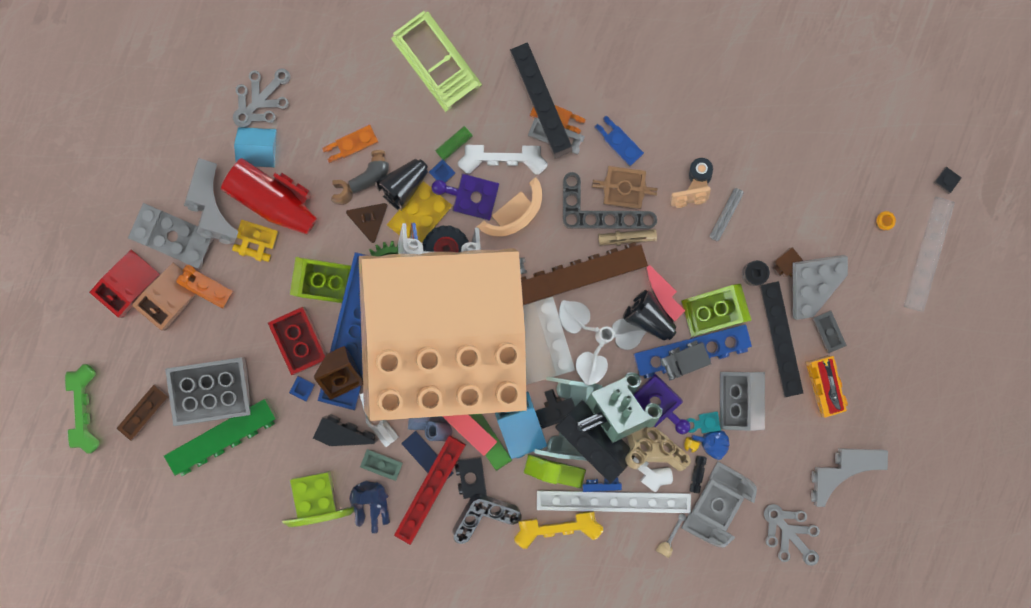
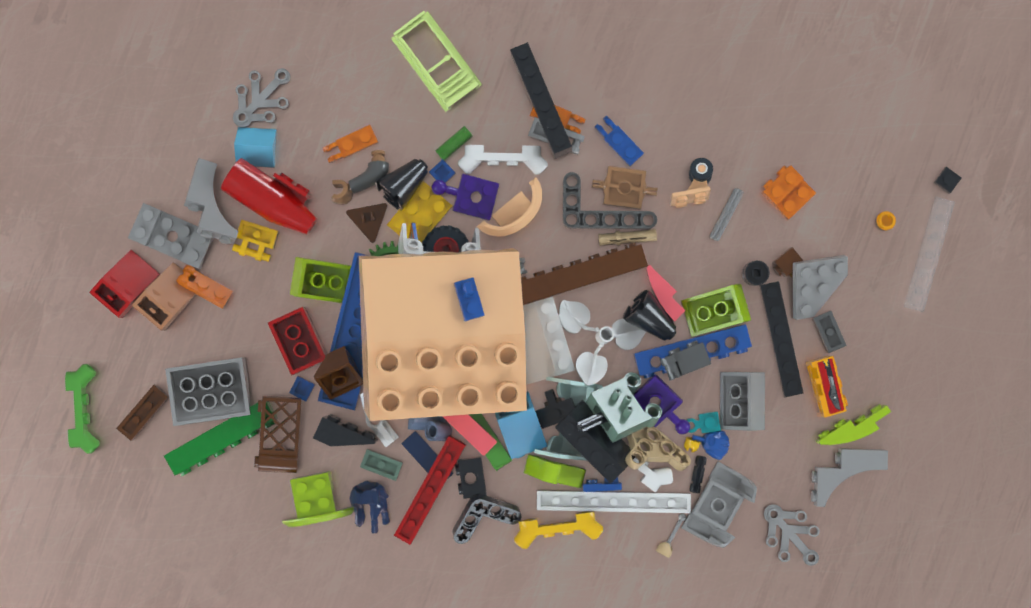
none -> reddish brown piece [254,396,301,473]
none -> blue hinge [454,277,485,321]
none -> orange plate [762,165,816,220]
none -> lime slope [816,404,891,445]

